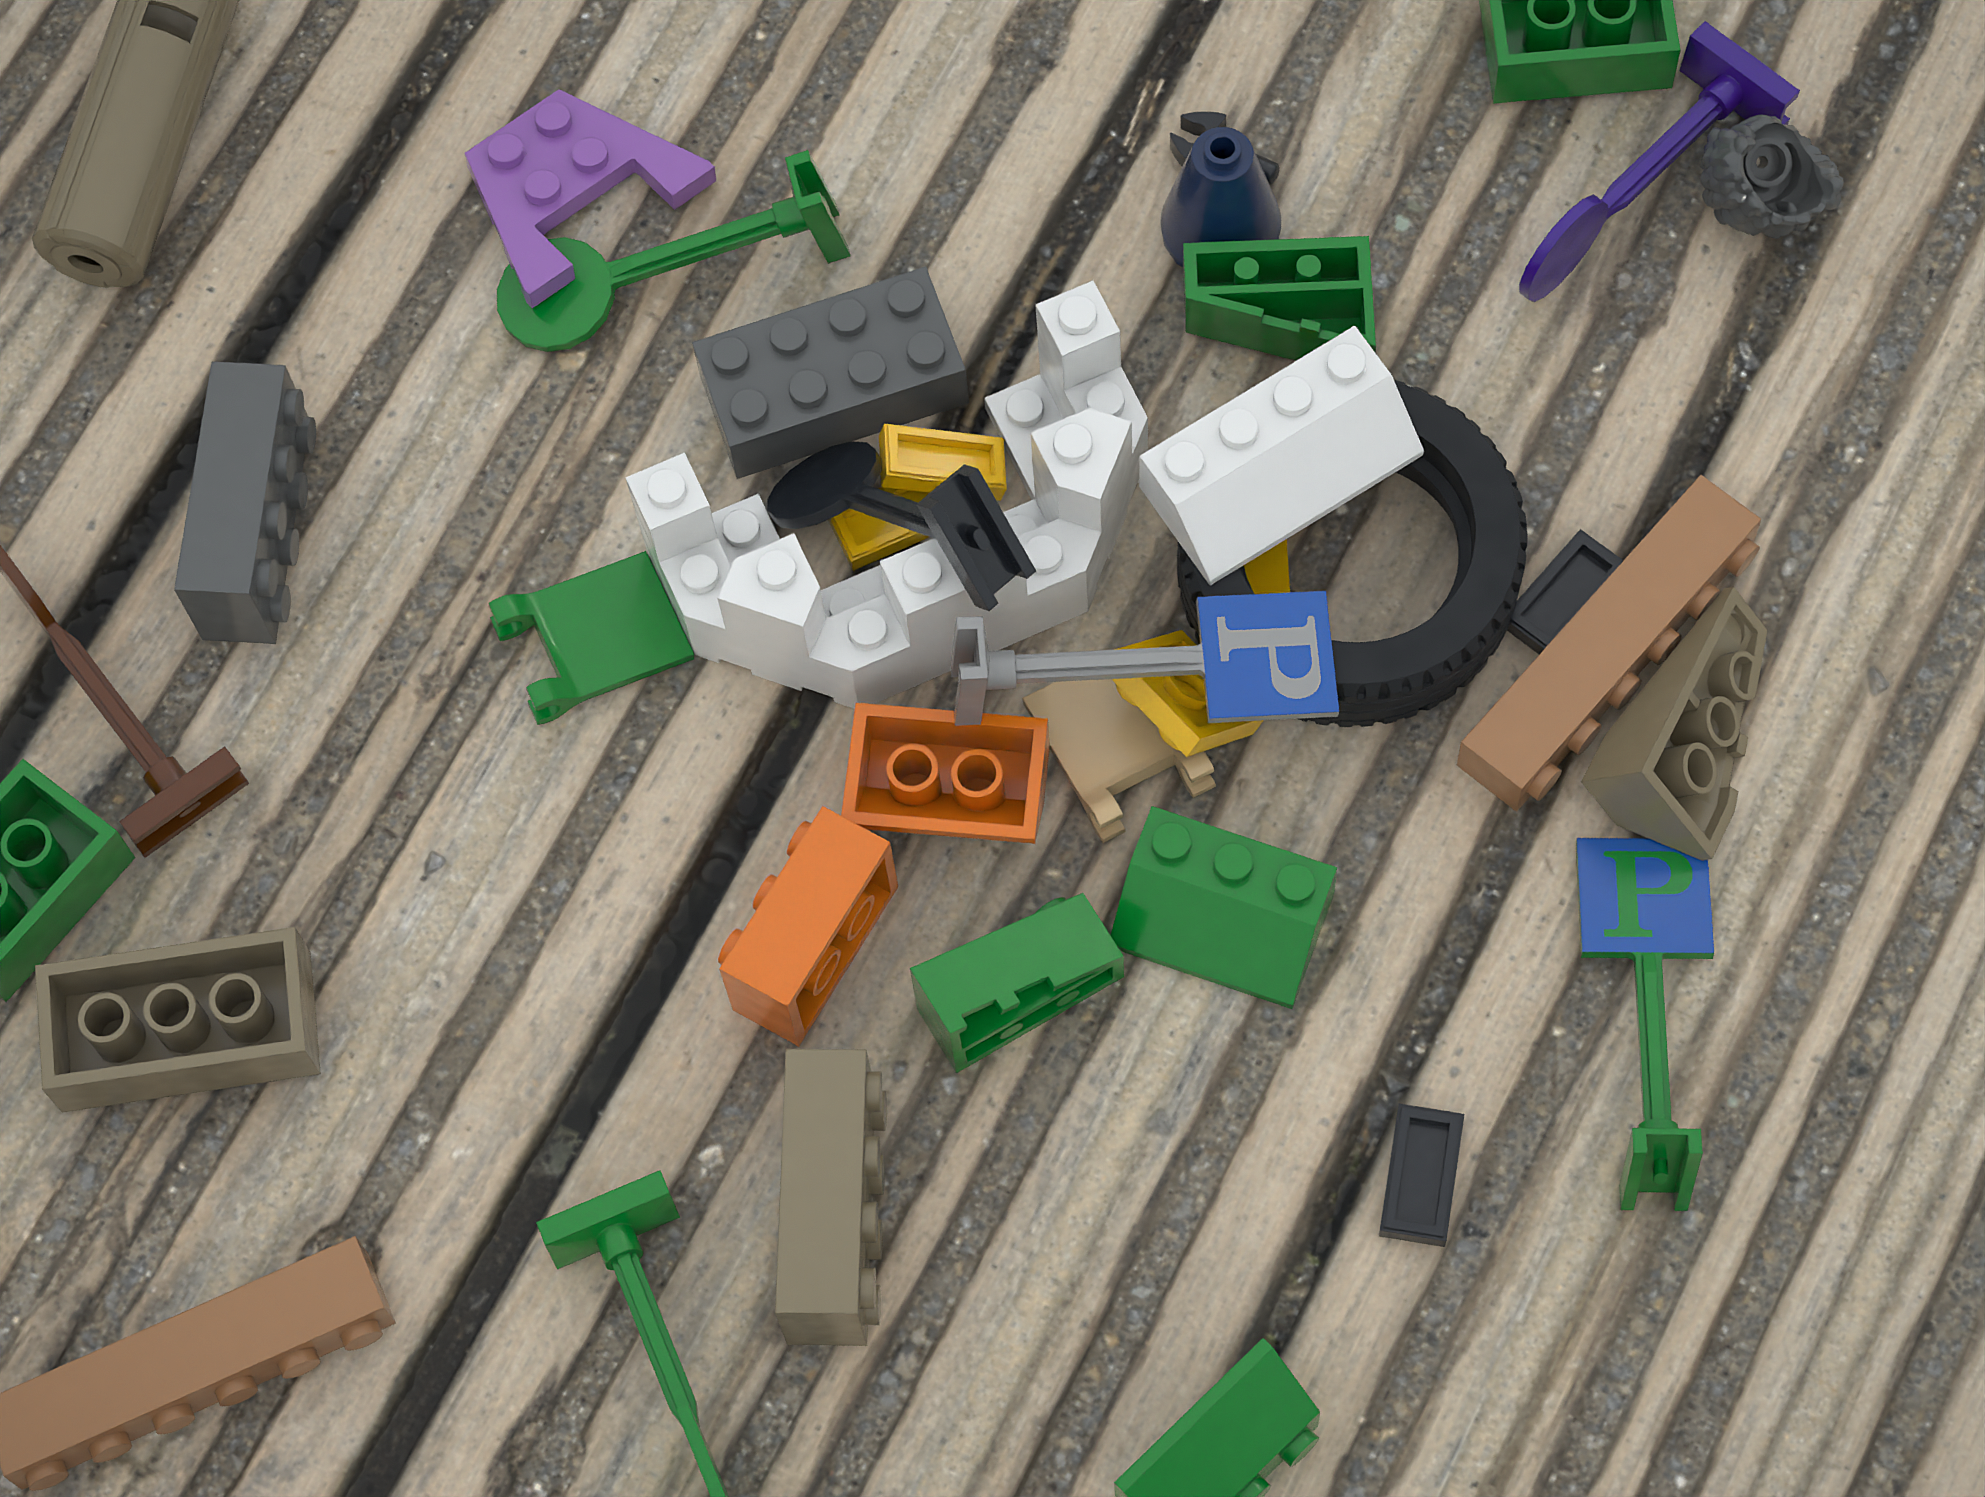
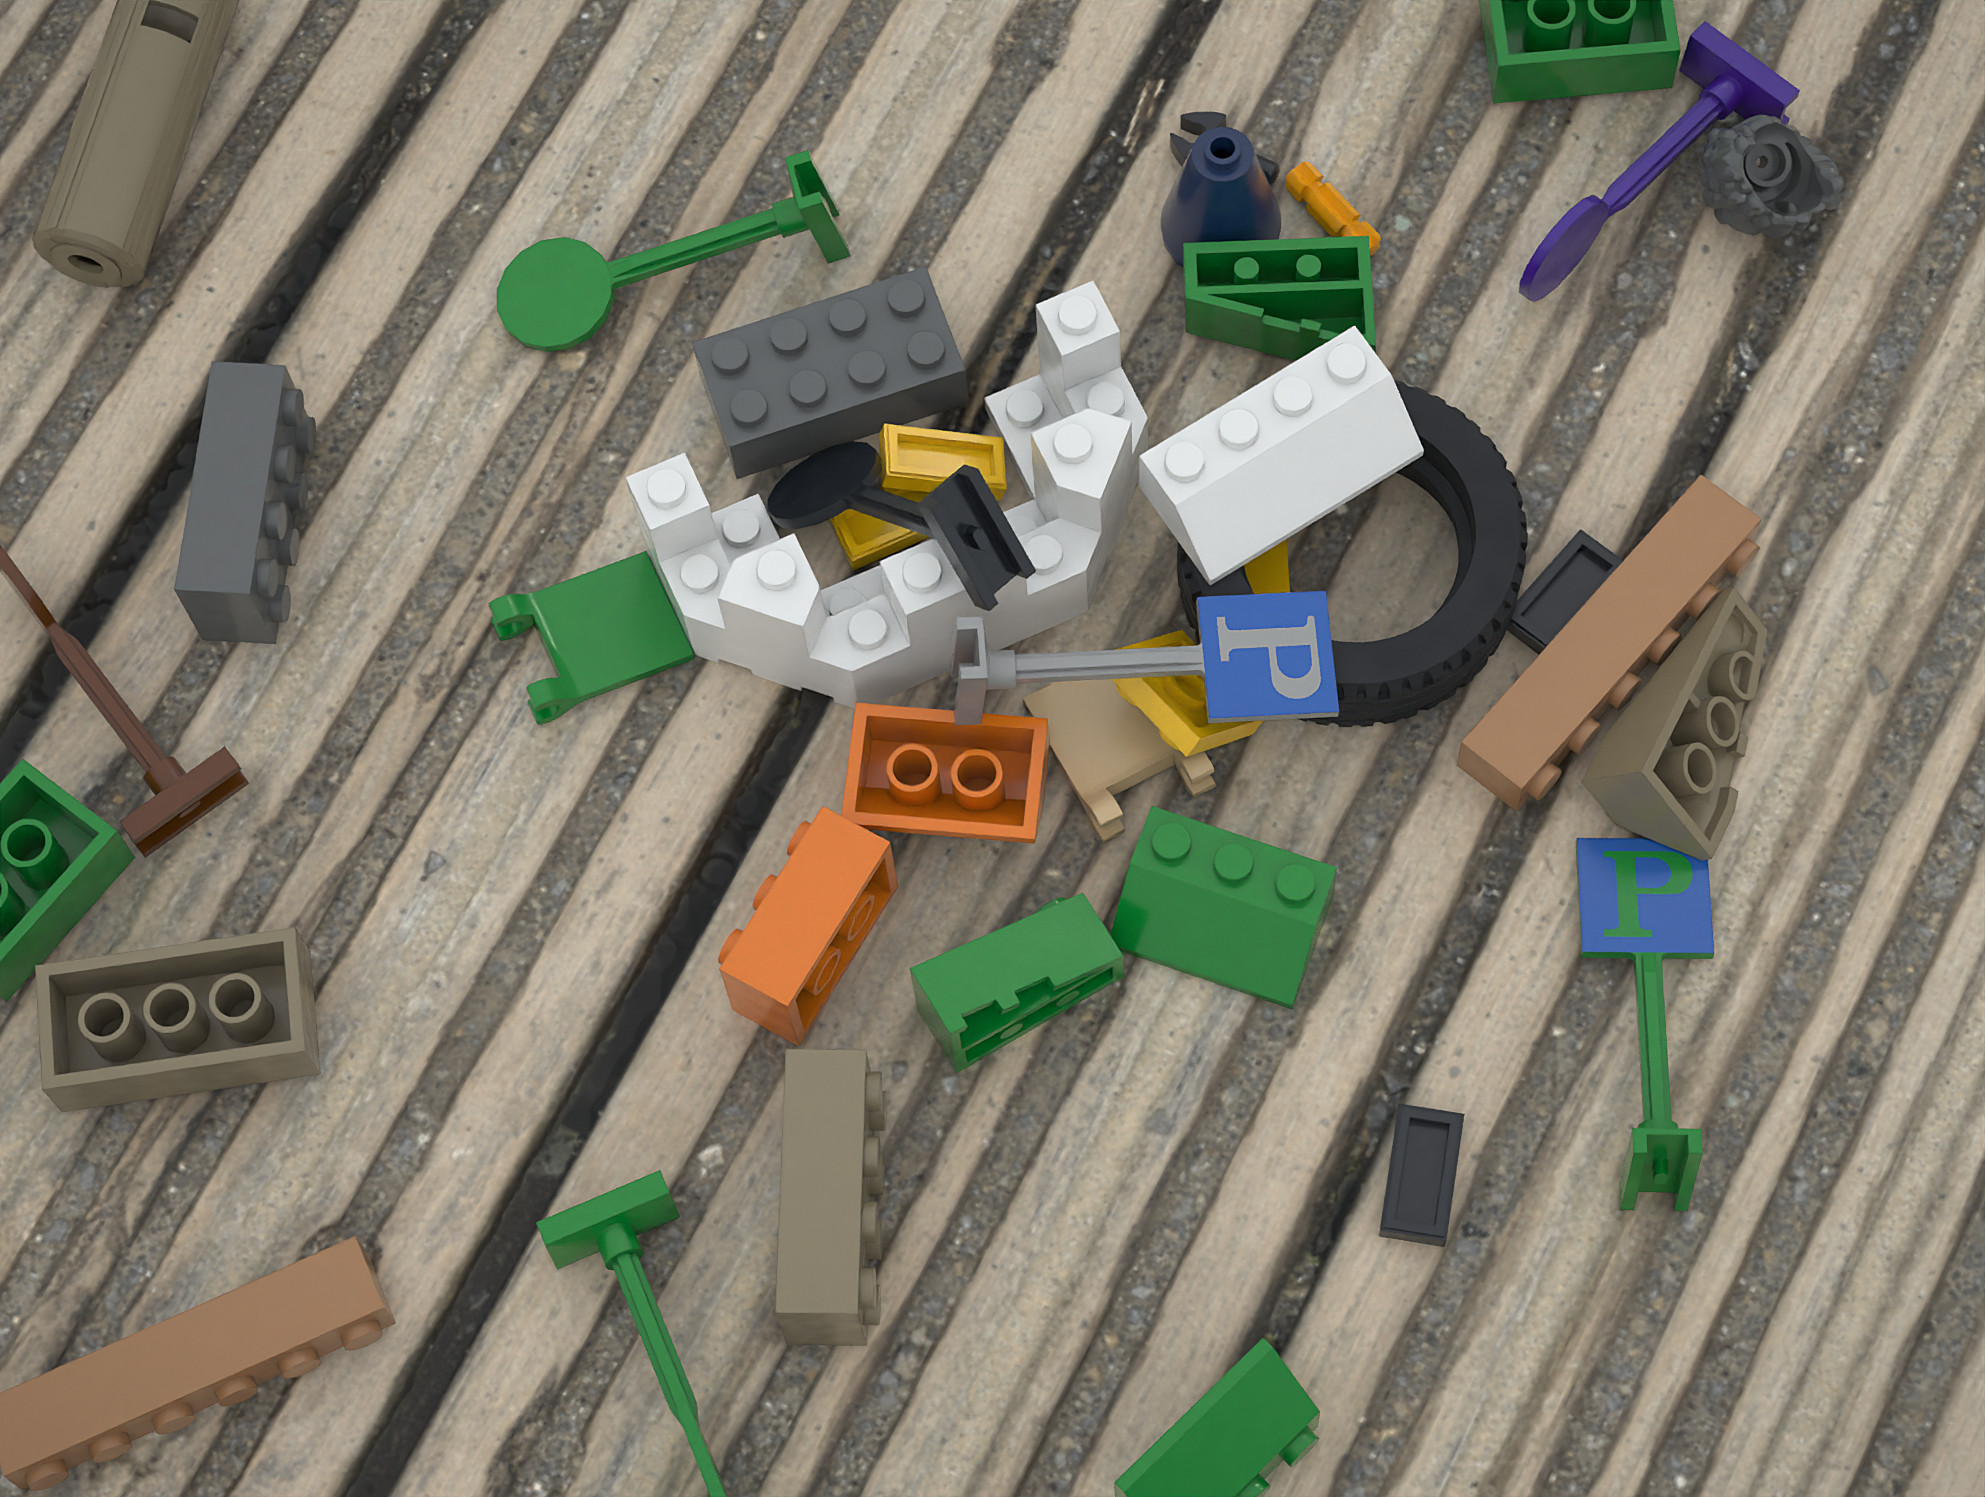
medium lavender wing [465,90,716,308] -> none
none -> light orange axle [1285,161,1381,256]

